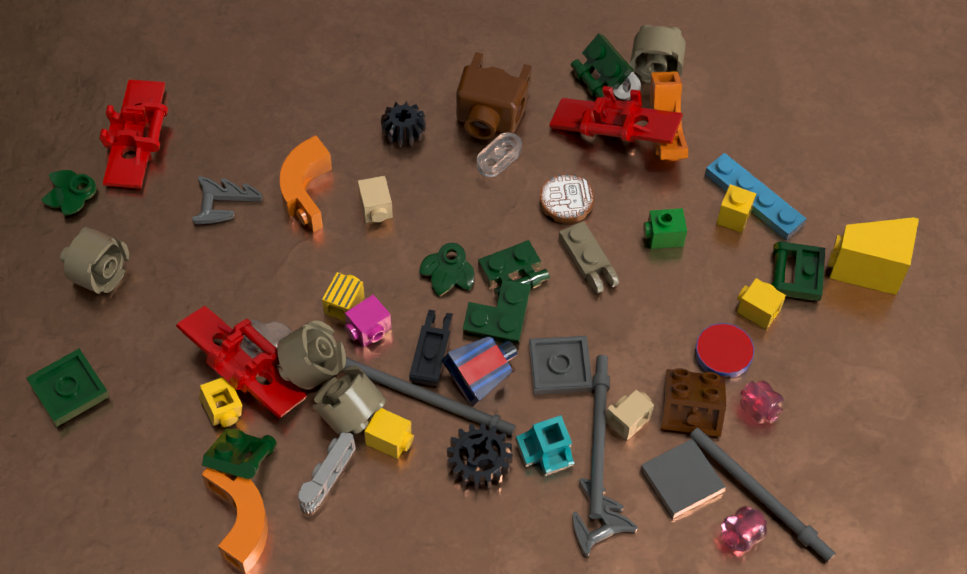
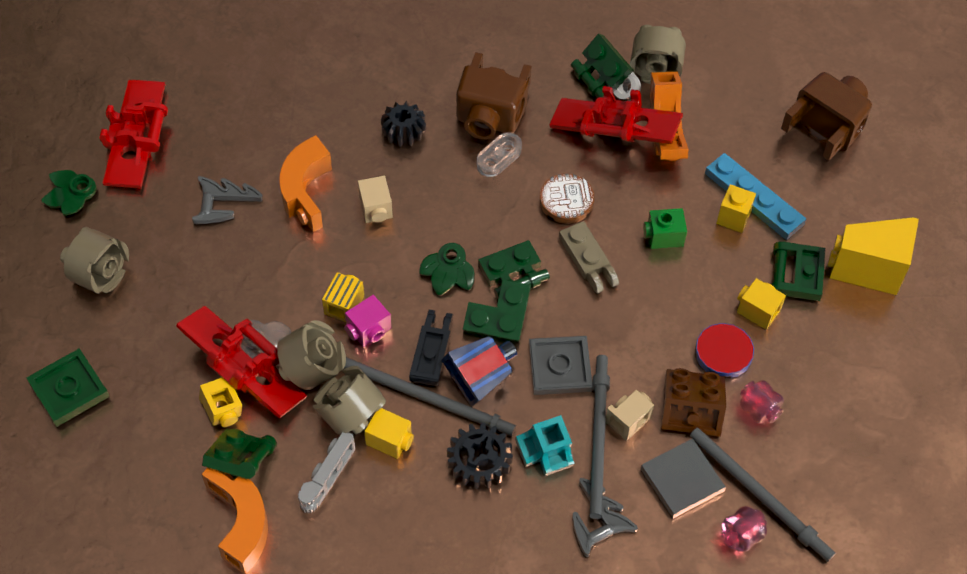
none -> reddish brown piece [781,72,872,161]

